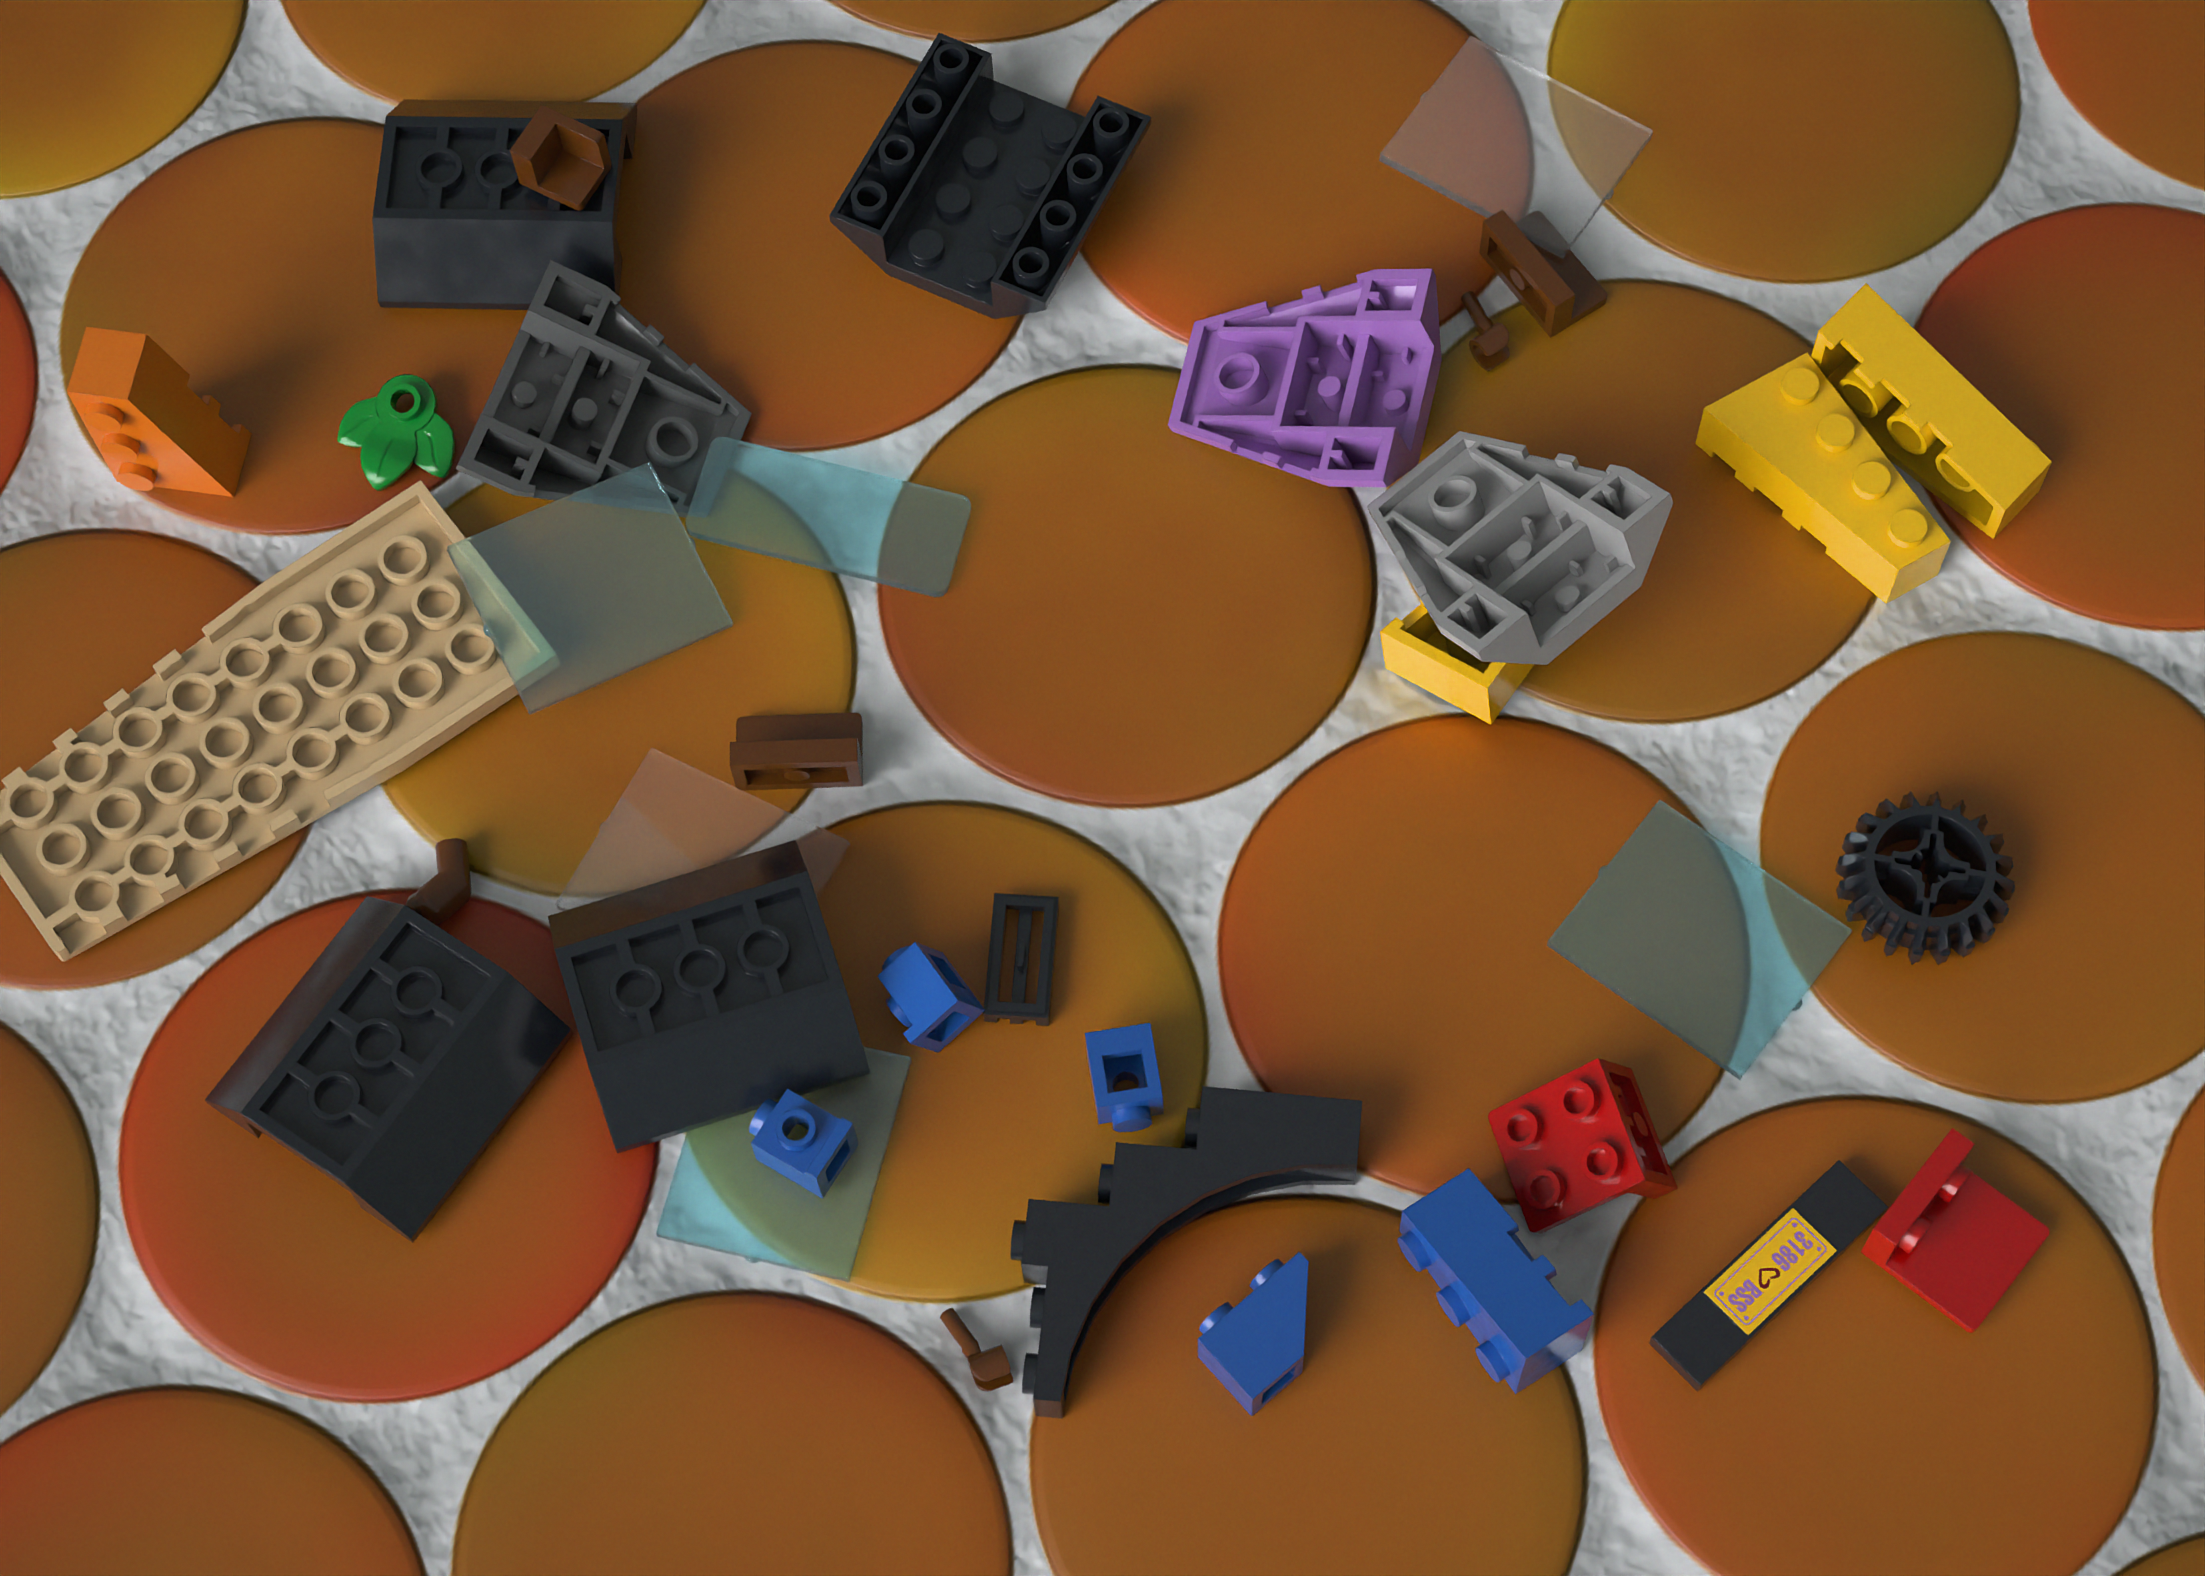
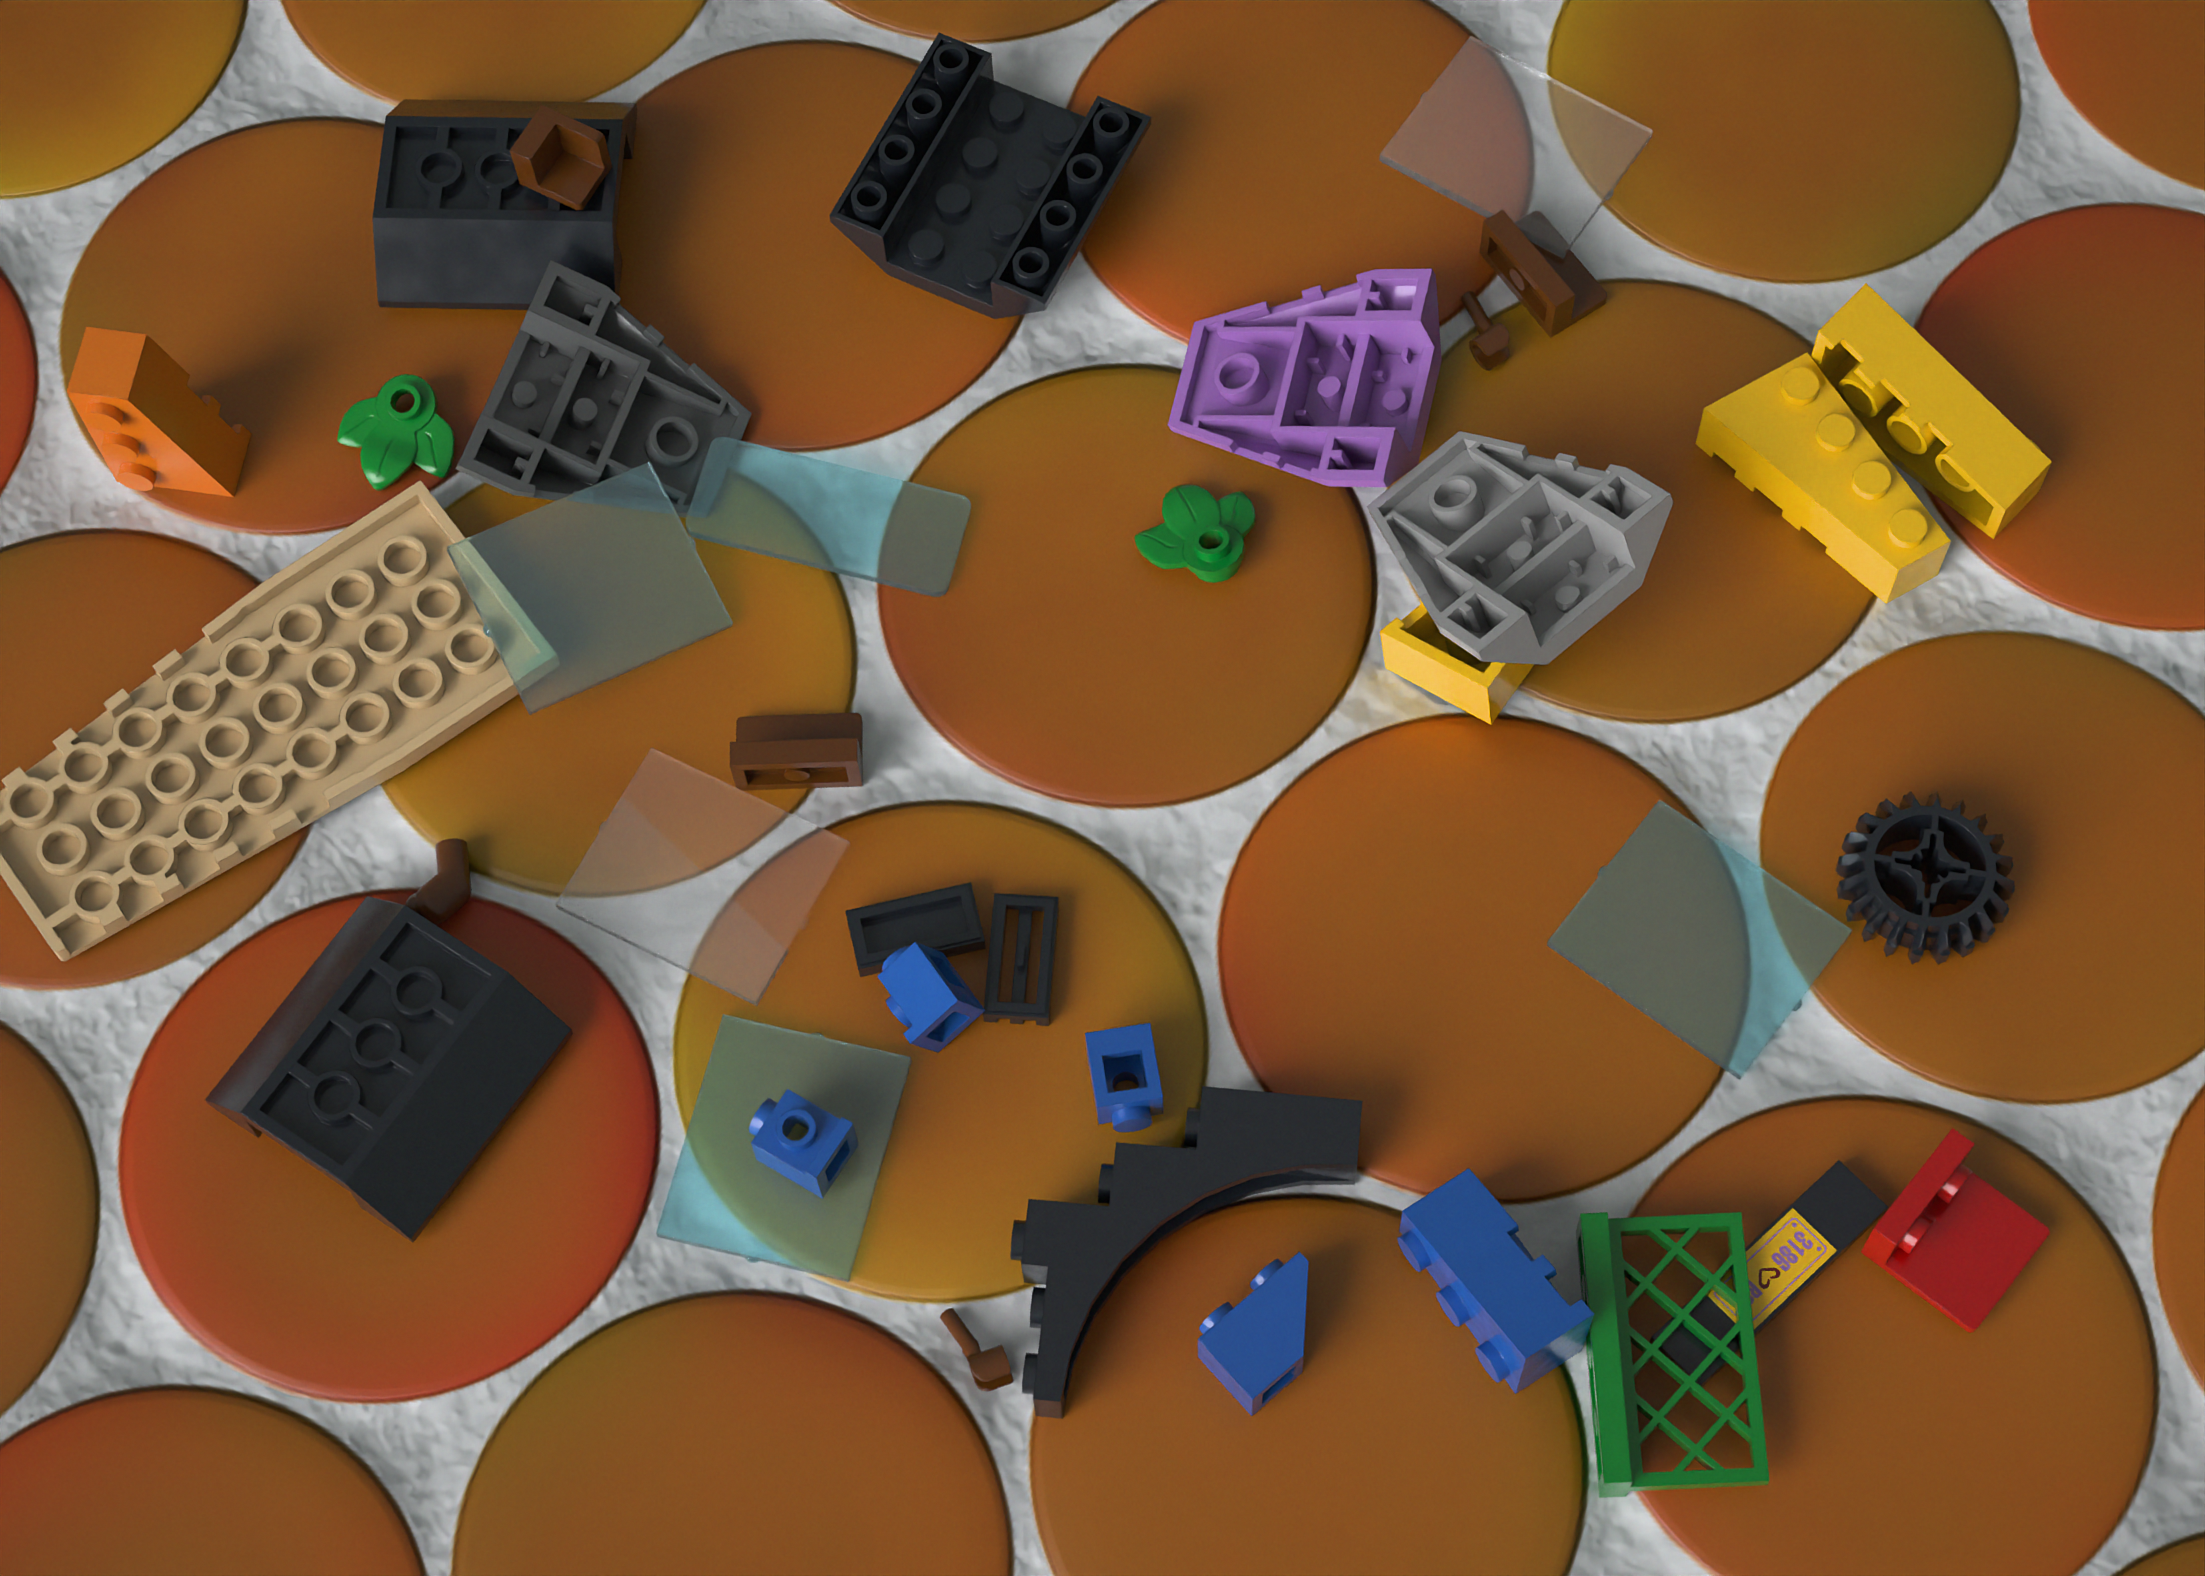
black slope [548,840,871,1154] -> none
red bracket [1488,1058,1678,1234] -> none
none -> black tile [845,882,986,977]
none -> green plate [1134,484,1256,583]
none -> green fence [1576,1212,1770,1498]

